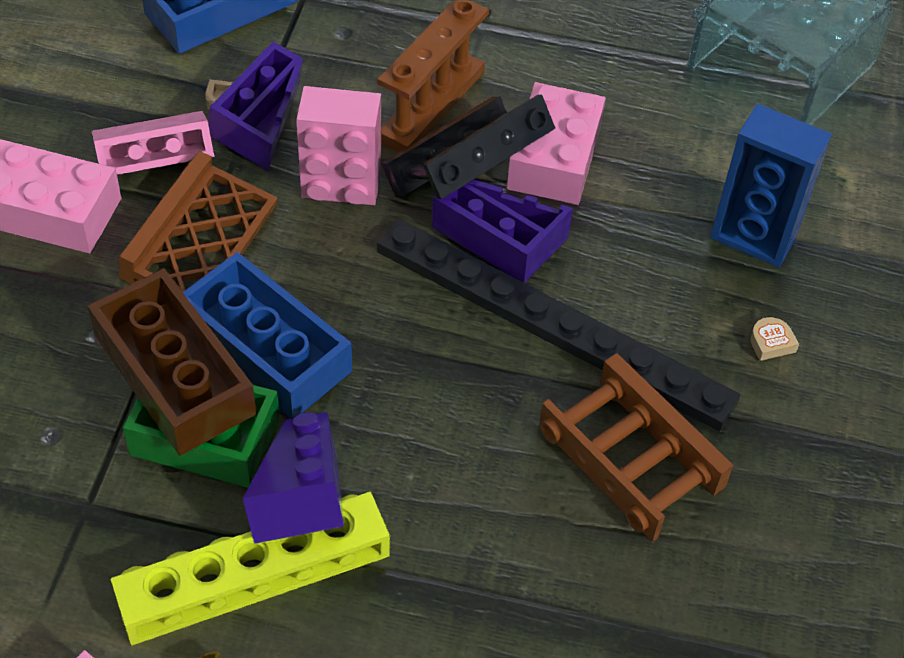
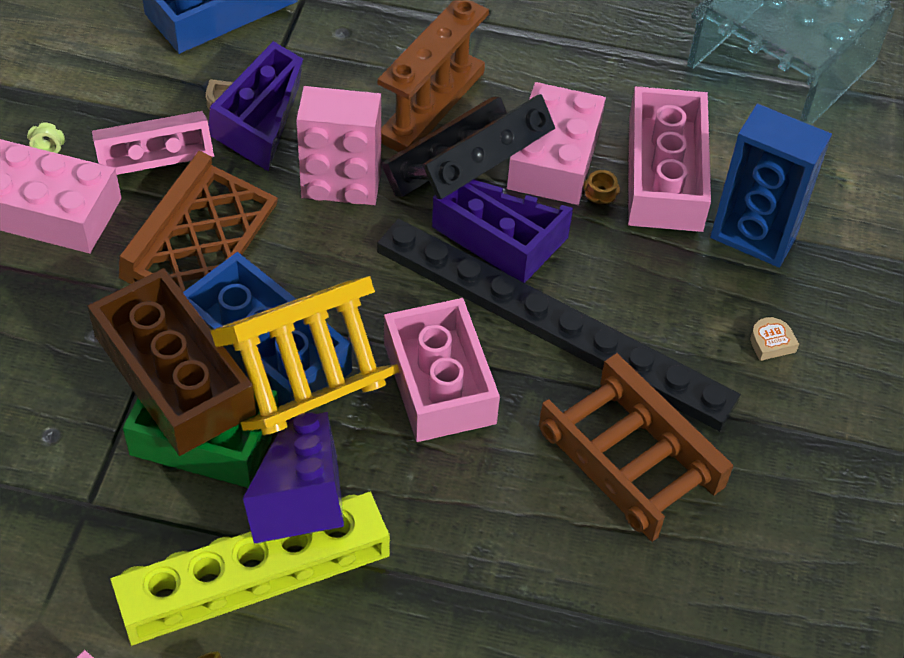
none -> yellowish green plate [27,122,65,153]
none -> yellow fence [210,276,400,435]
none -> bright pink brick [384,298,500,443]
none -> pearl gold plate [583,170,620,204]
none -> bright pink brick [628,86,711,232]

